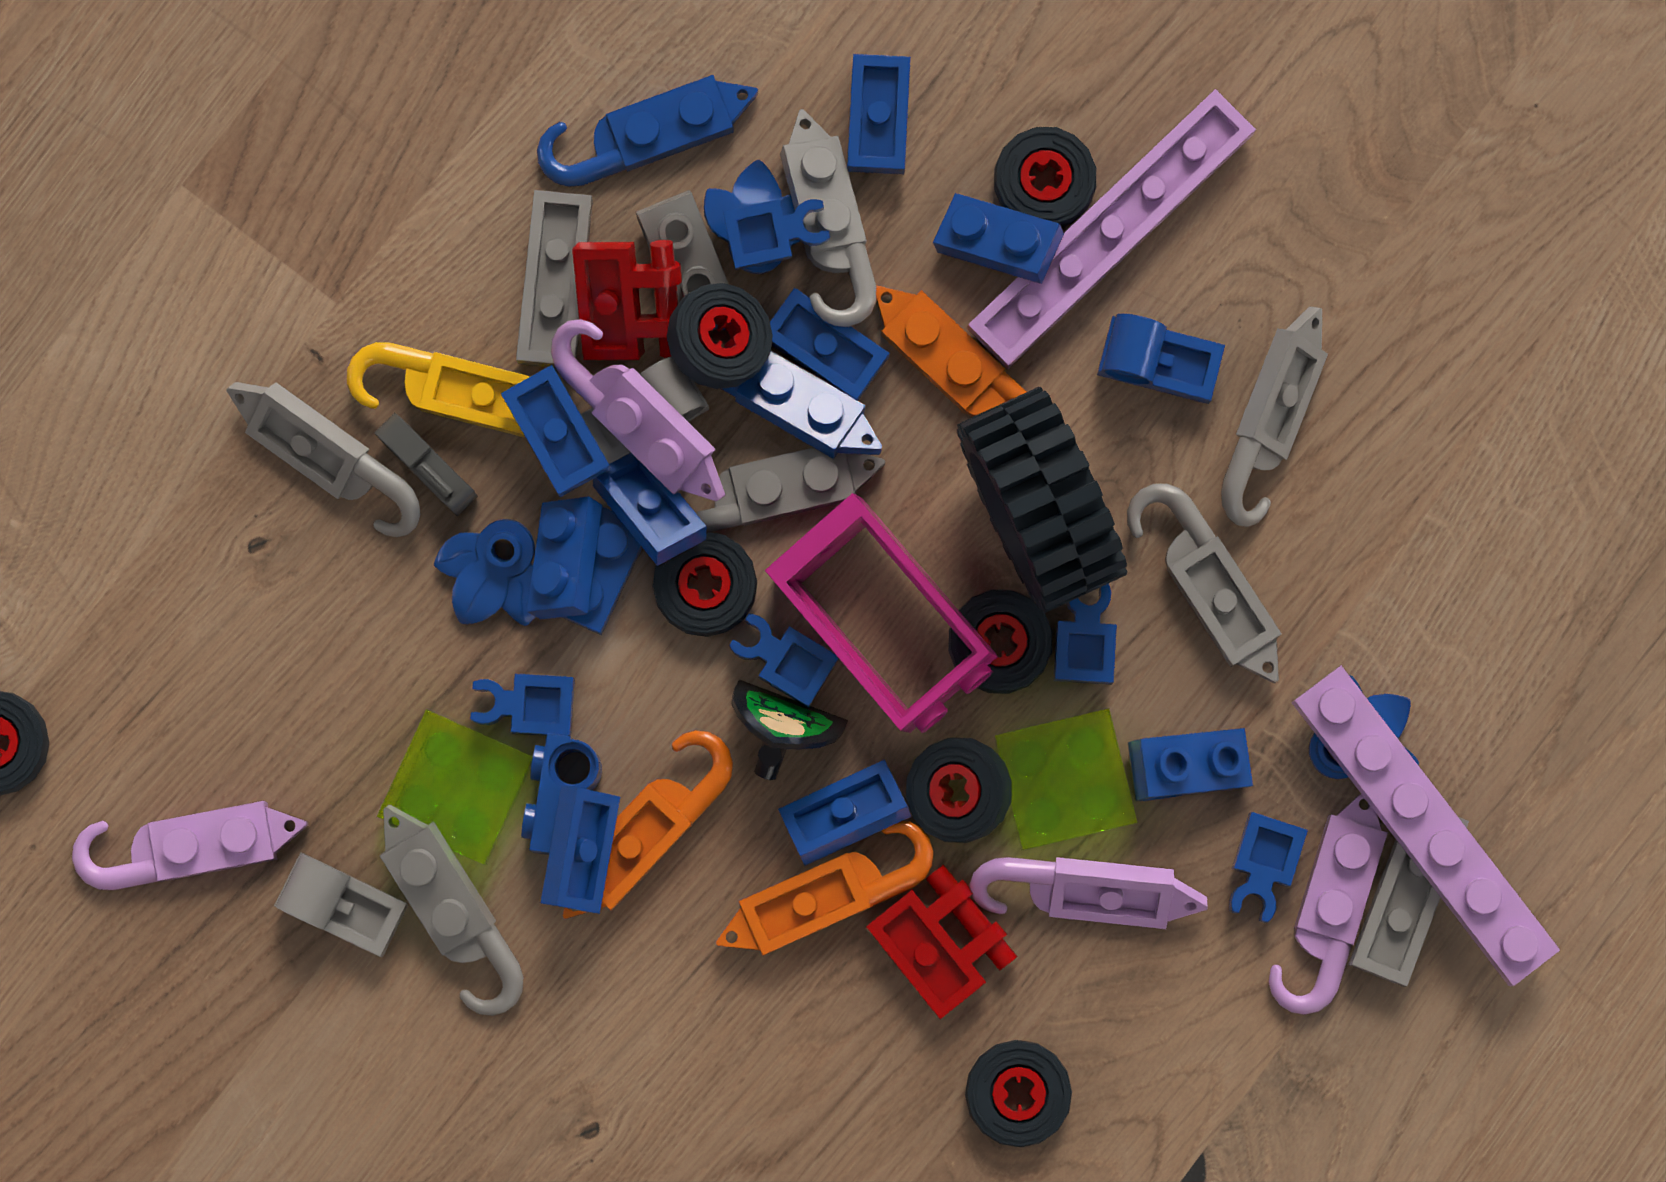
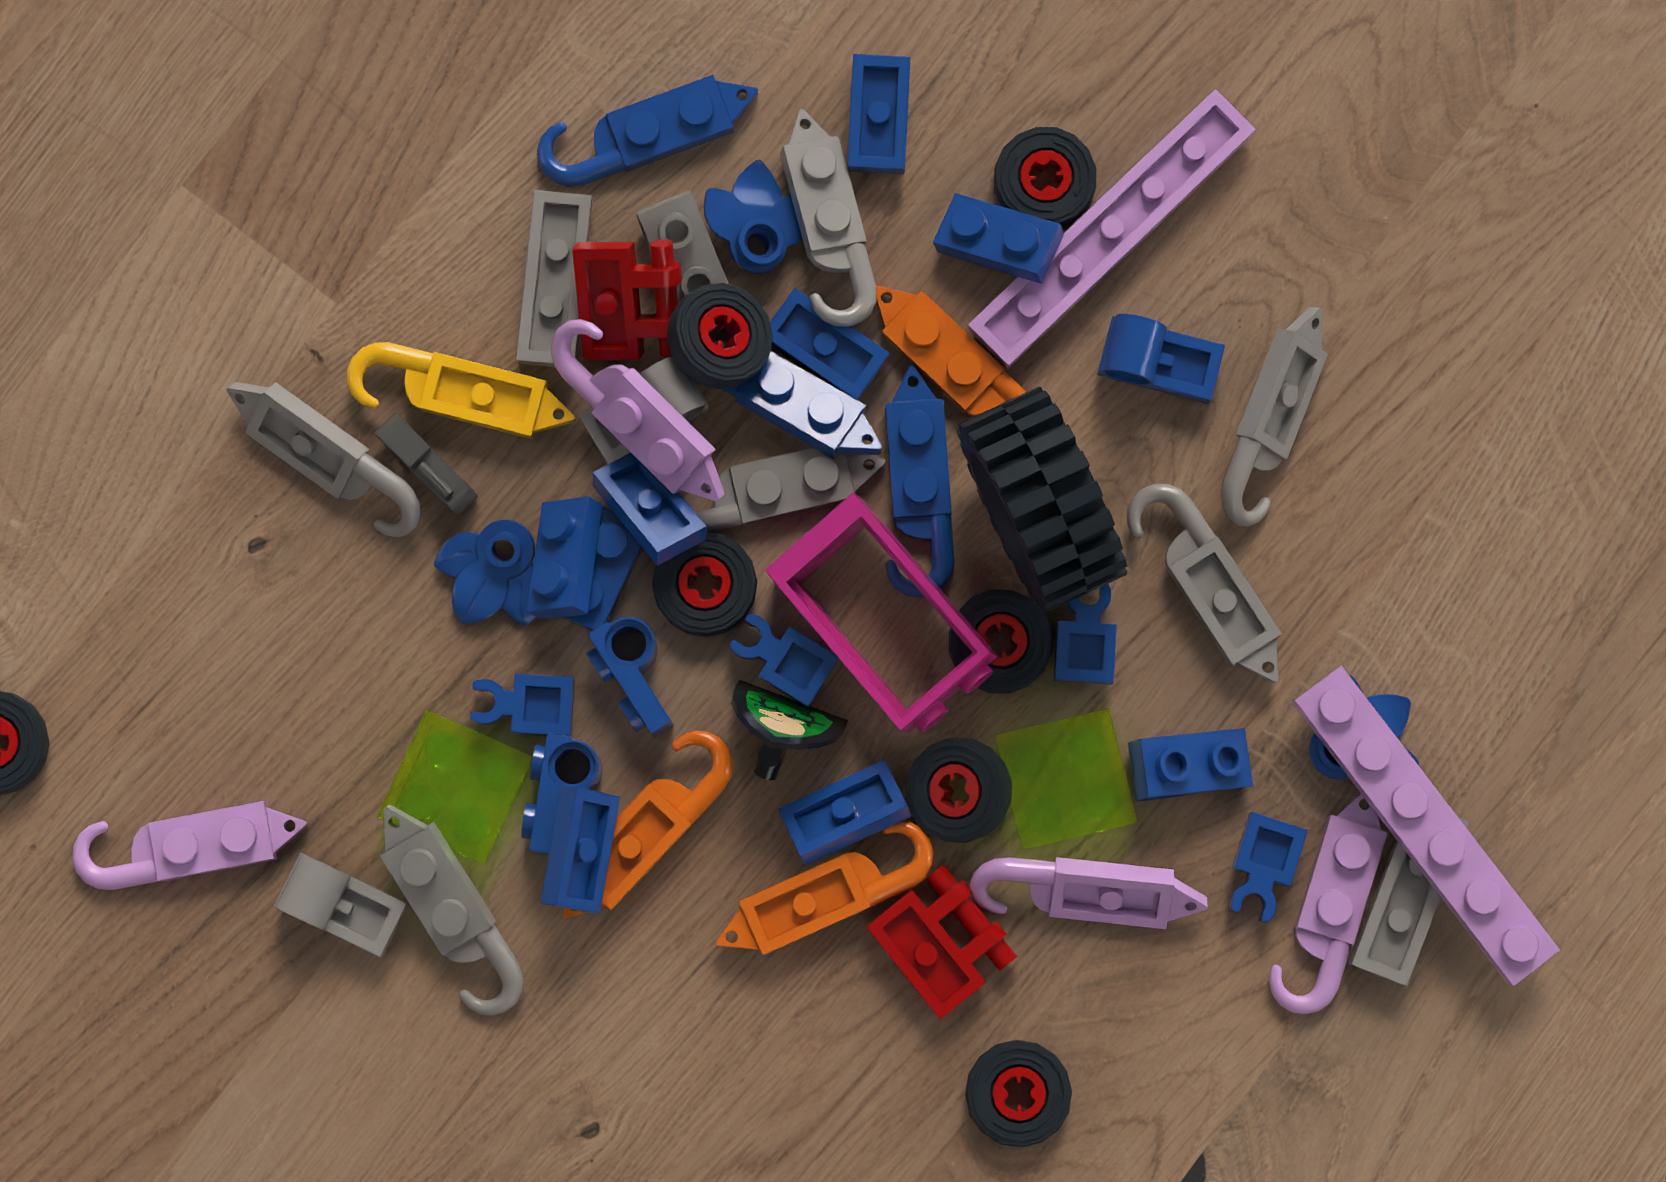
blue plate [501,365,611,497] -> none
blue plate [723,199,830,270] -> none
none -> blue plate [586,617,673,737]
none -> blue plate [885,365,955,598]

